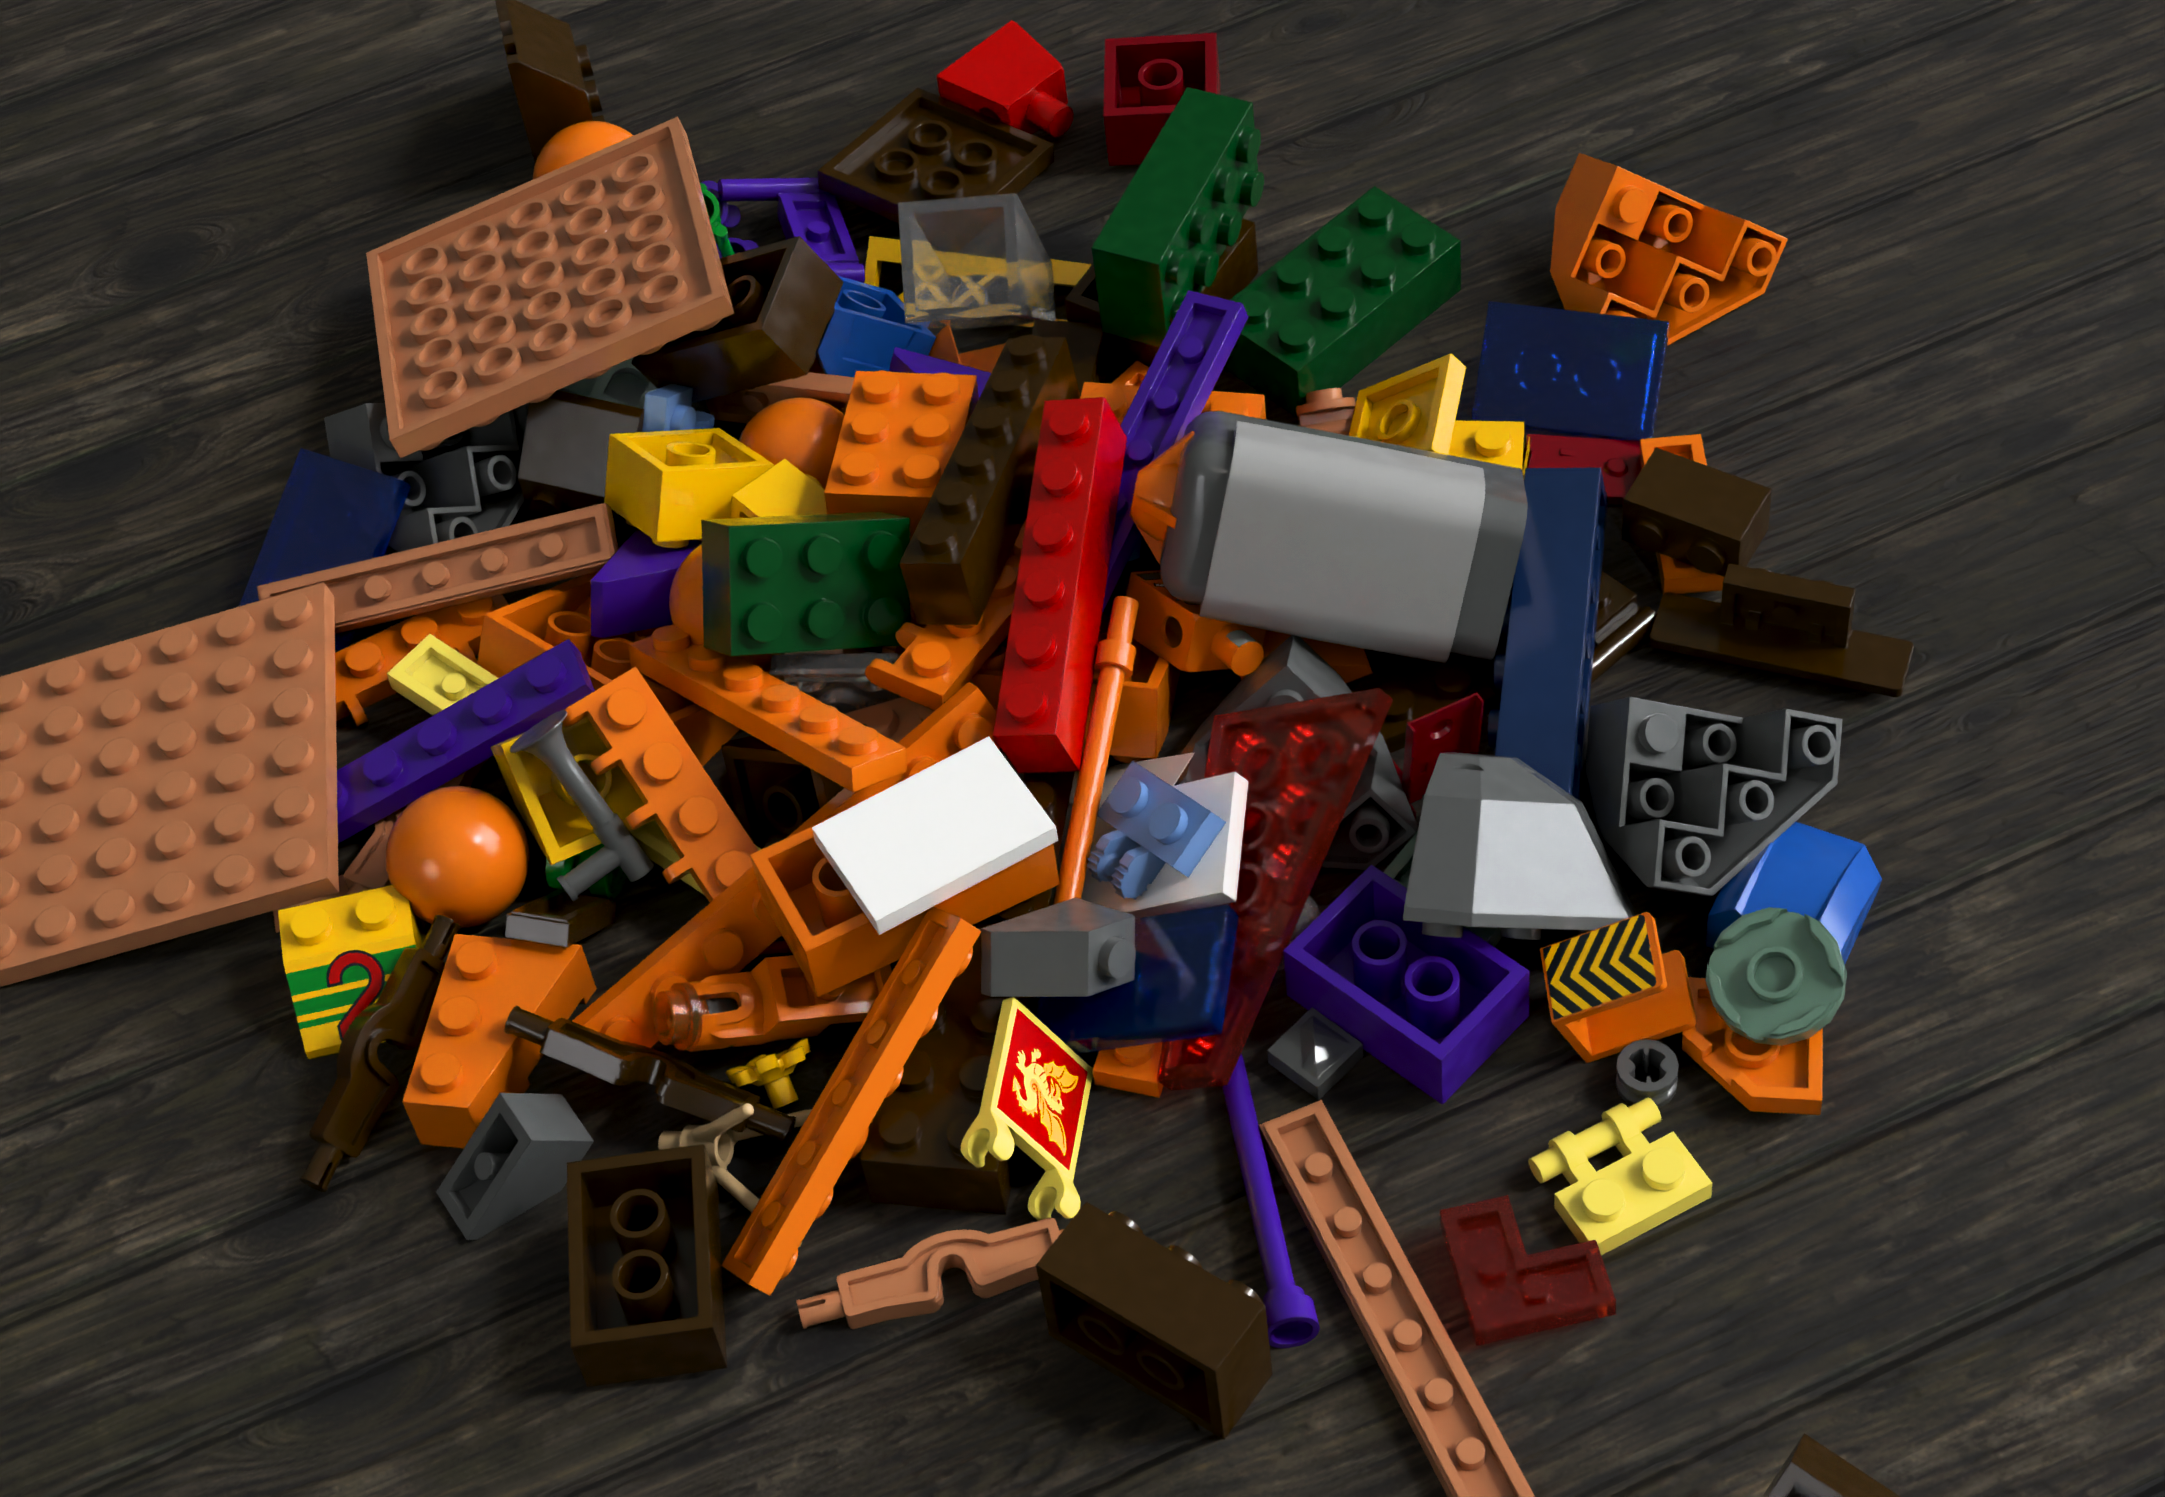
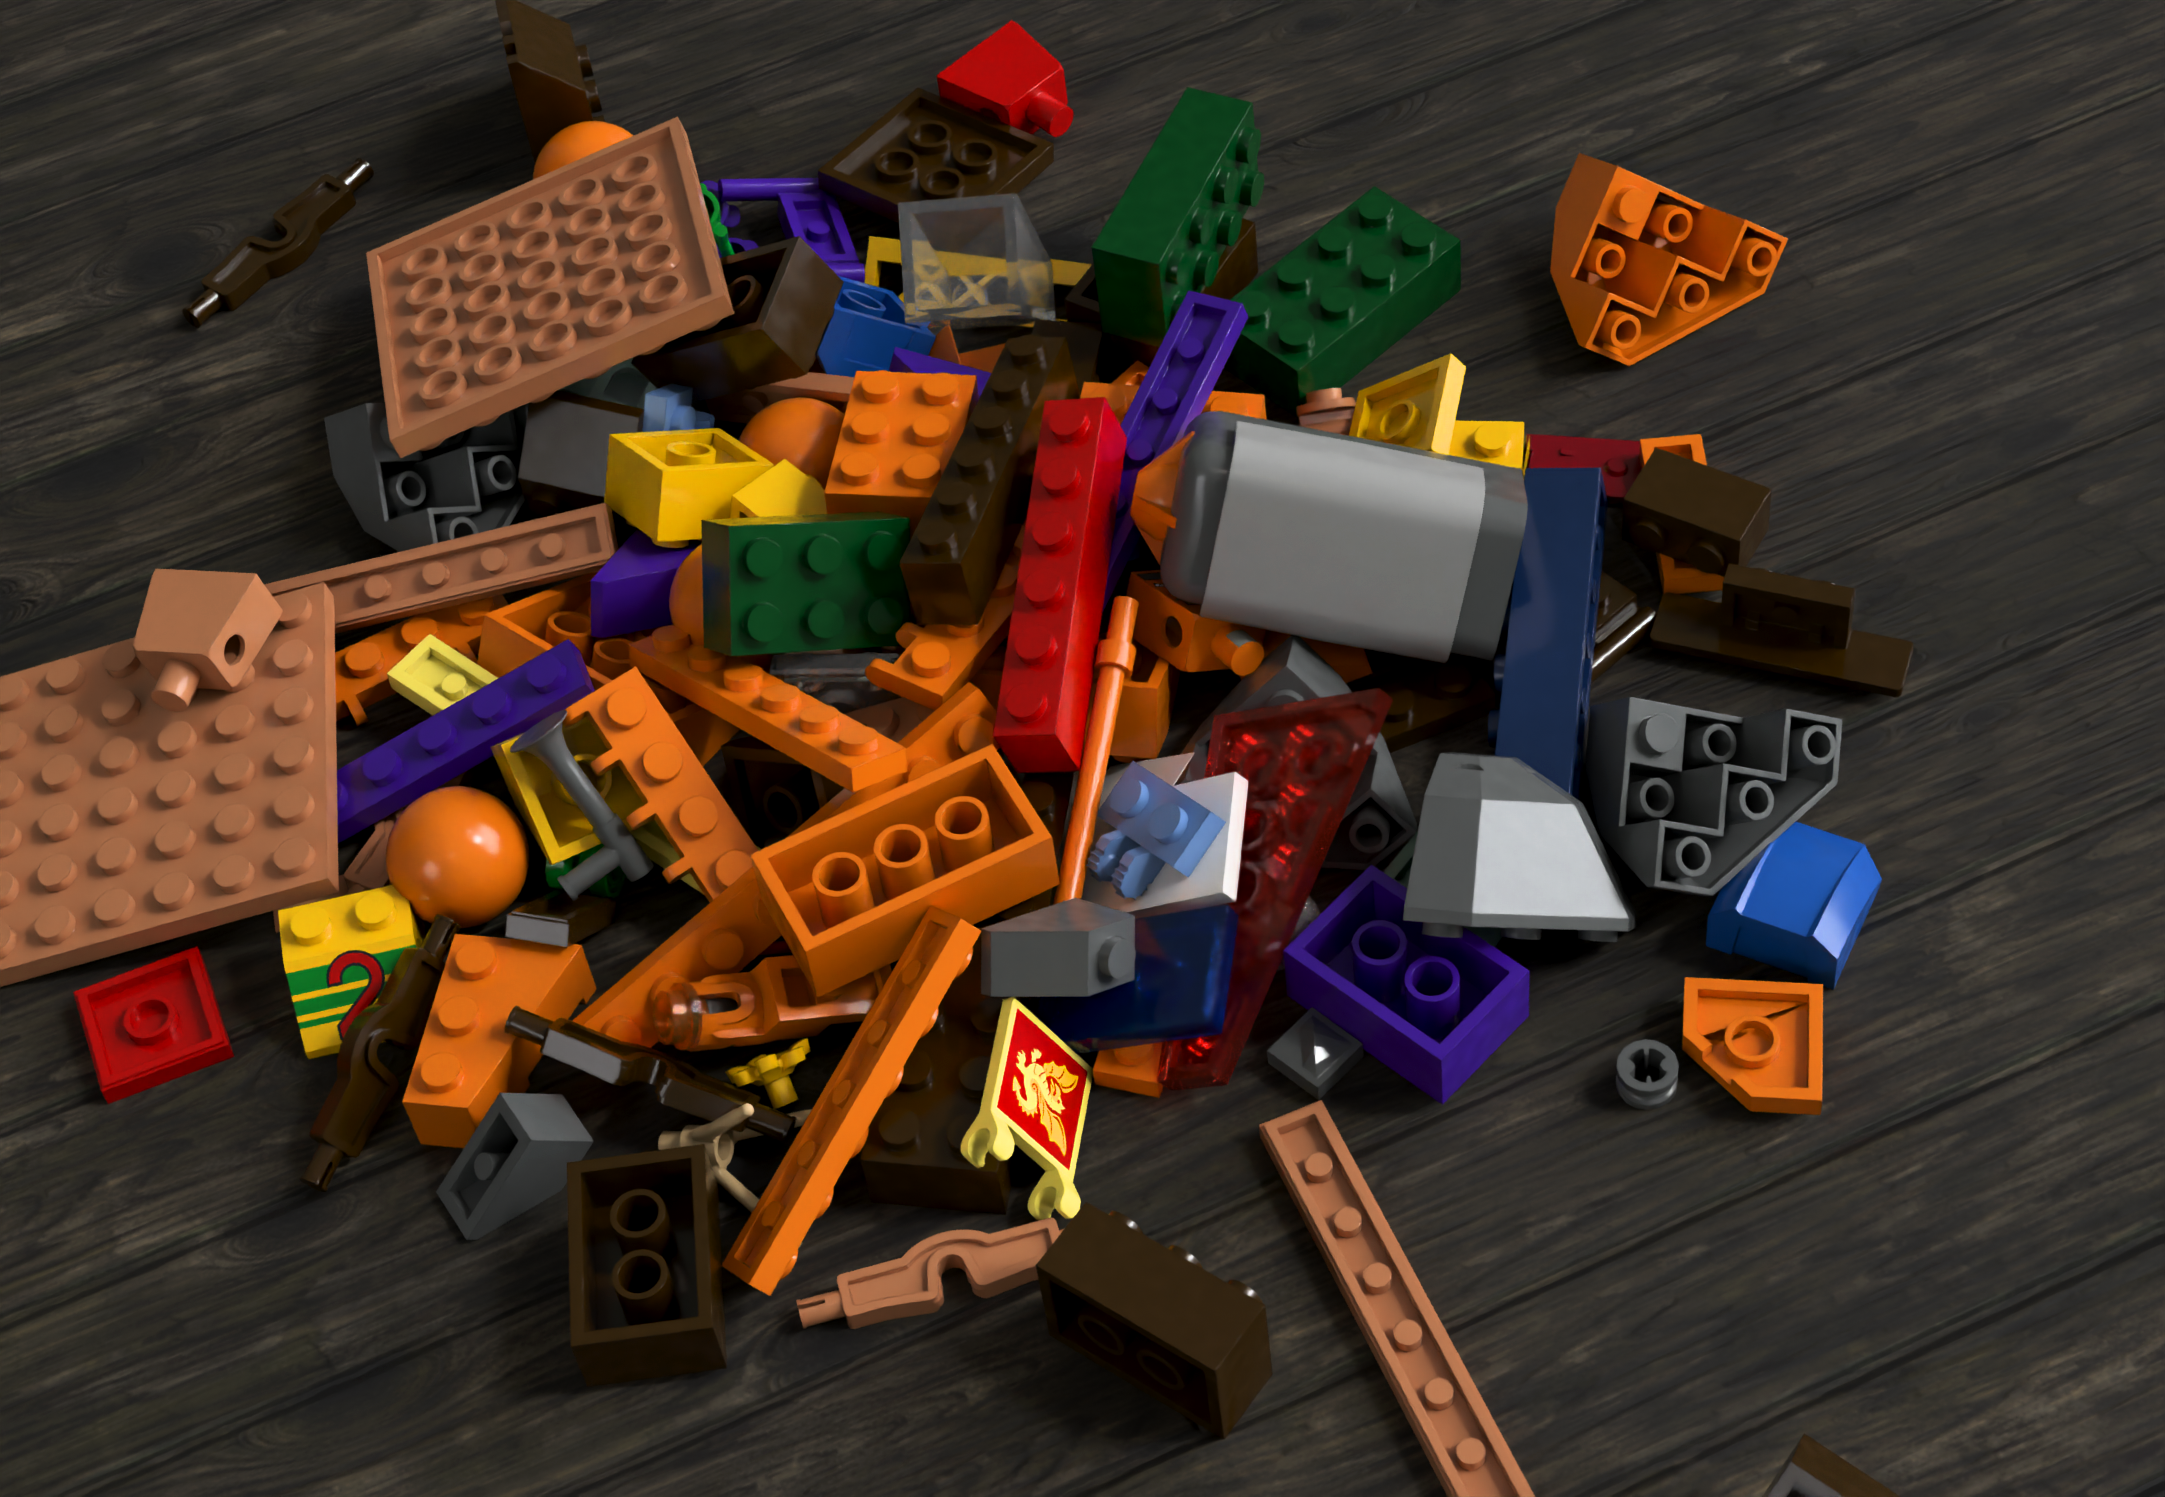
clear blue tile [239,448,411,652] -> none
white tile [812,736,1058,935] -> none
dark red brick [1103,33,1220,166] -> none
dark purple piece [1217,1051,1320,1348] -> none
dark red piece [1392,693,1484,820] -> none
clear red plate [1439,1195,1616,1346] -> none
clear blue tile [1472,301,1670,441] -> none
light yellow plate [1528,1097,1712,1260] -> none
piece [1540,912,1697,1063] -> none
sand green tile [1706,907,1847,1046] -> none
none -> red tile [73,946,235,1104]
none -> nougat torso [133,569,283,712]
none -> dark brown piece [182,158,374,328]

